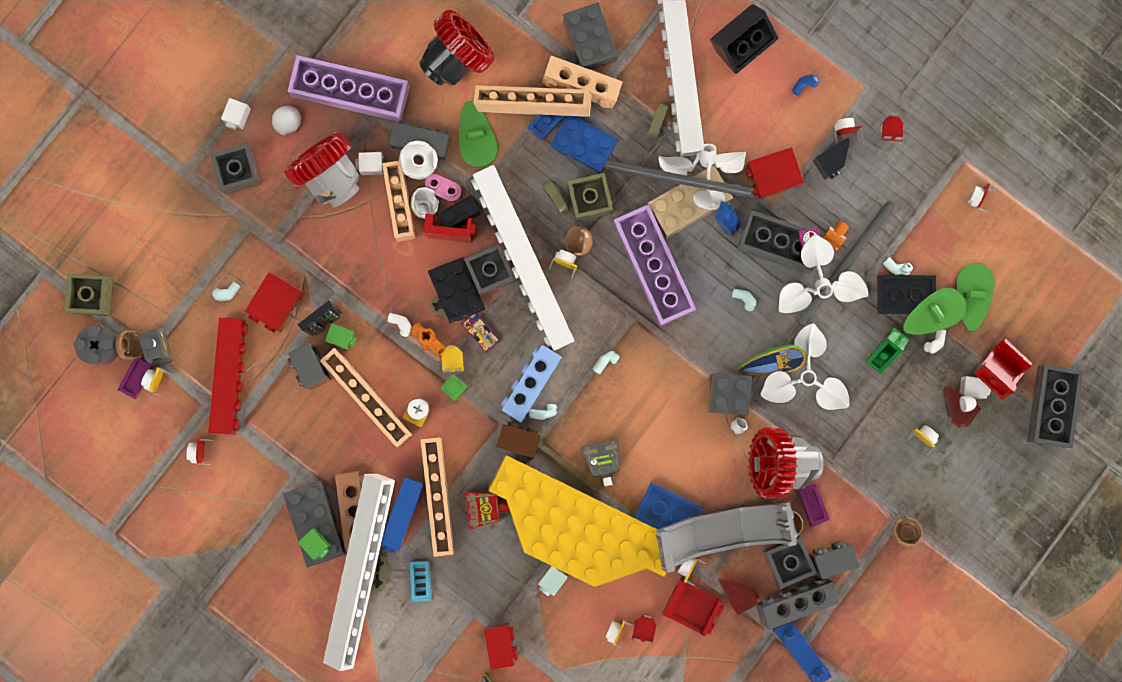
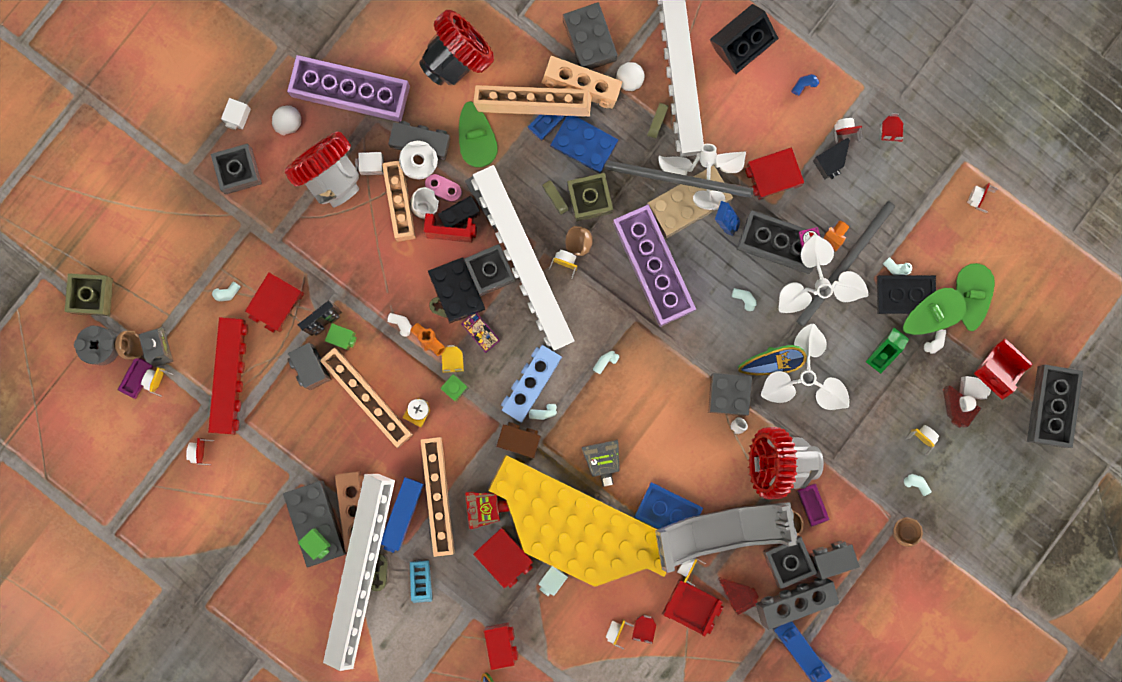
none -> red panel [473,527,533,589]
none -> white hair [616,62,645,91]
none -> light aqua arm [904,474,932,496]

